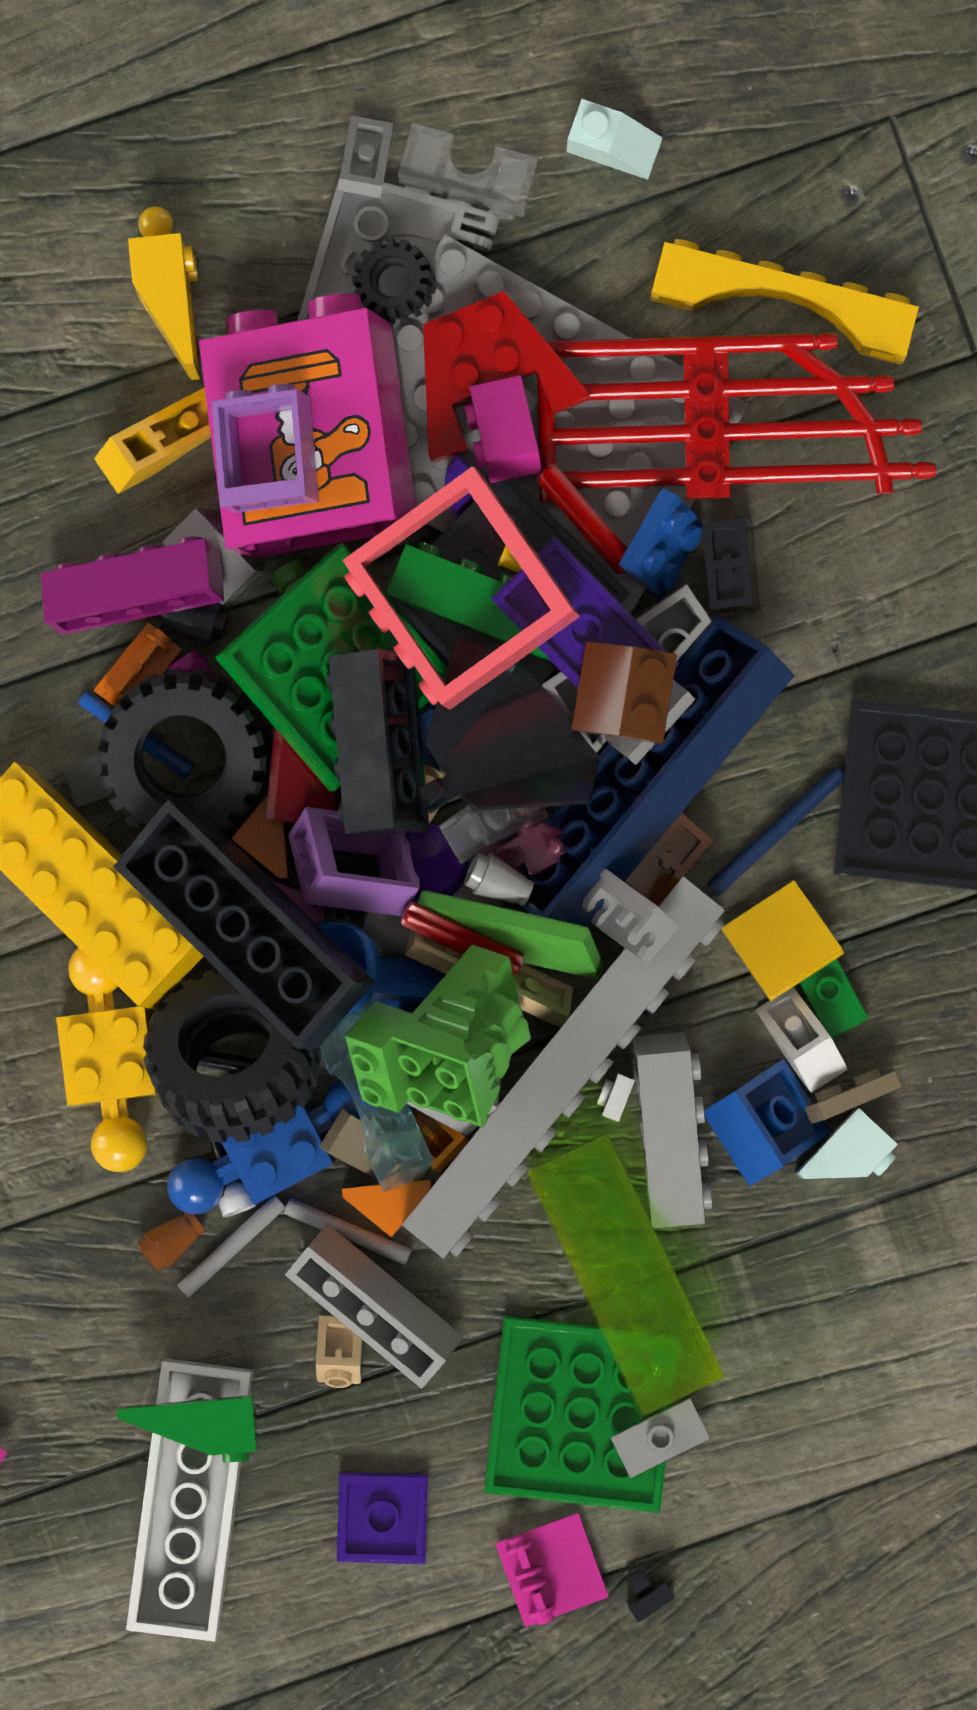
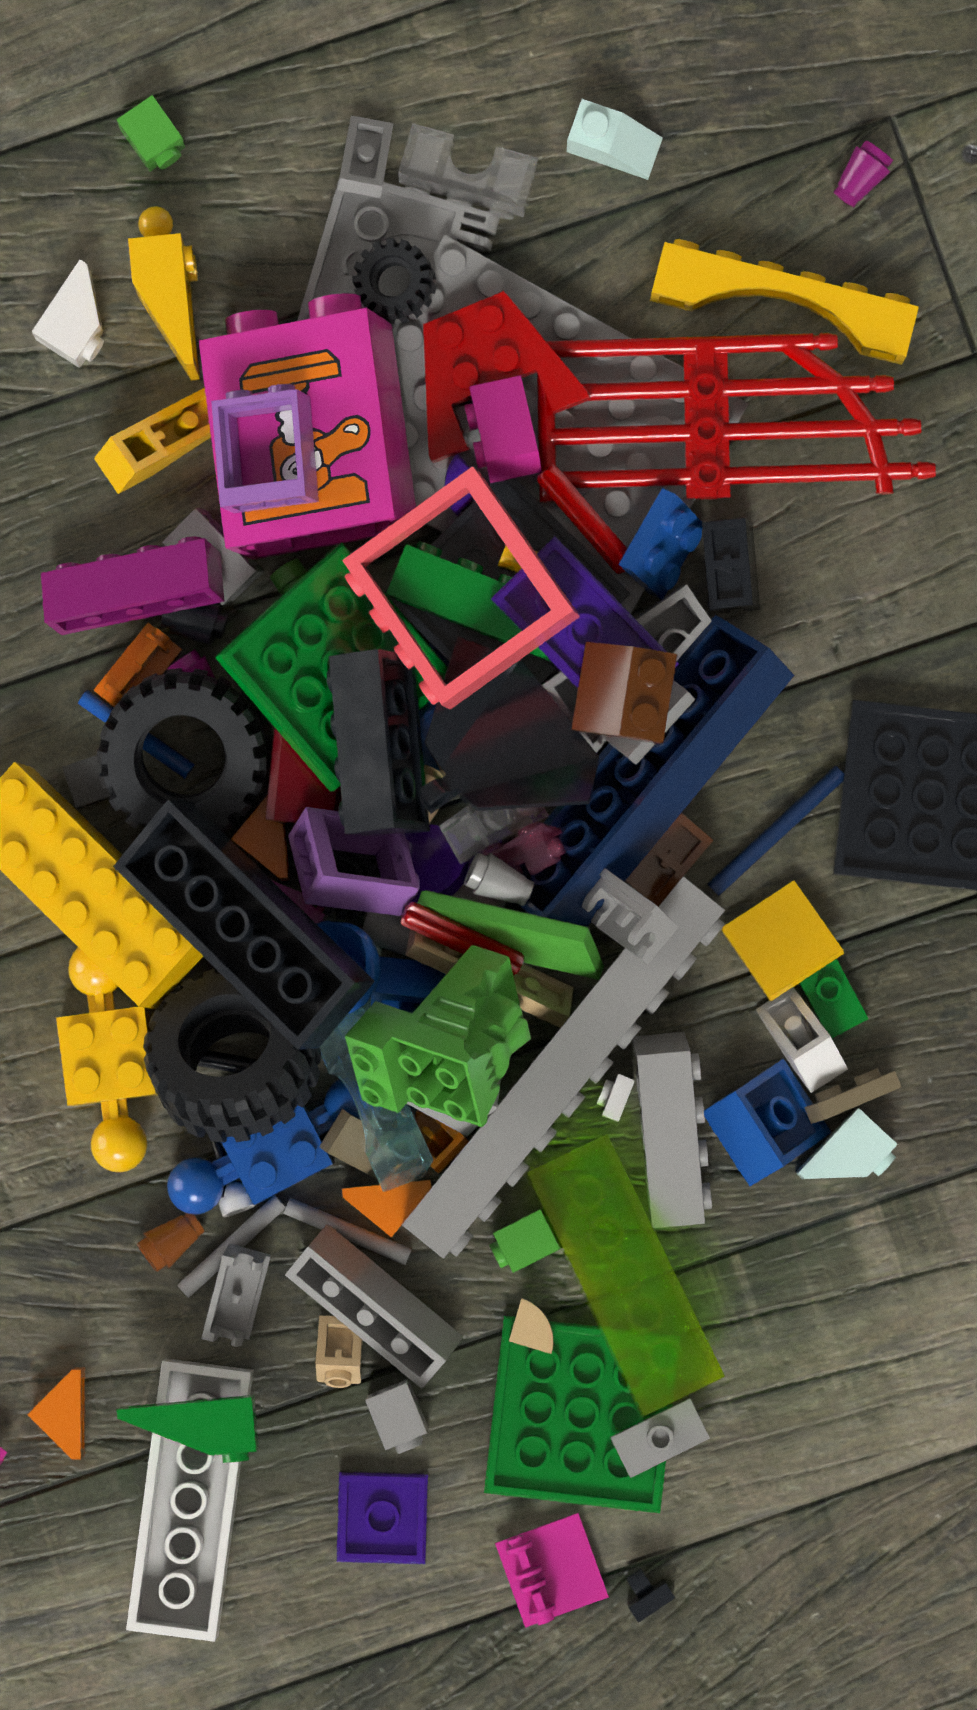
none -> orange slope [27,1367,85,1459]
none -> white slope [32,260,104,368]
none -> bright green brick [116,95,185,172]
none -> light grey hinge [201,1244,271,1347]
none -> light grey brick [365,1378,429,1454]
none -> bright green brick [489,1209,560,1273]
none -> tan tile [509,1298,553,1354]
none -> magenta cone [833,140,893,208]

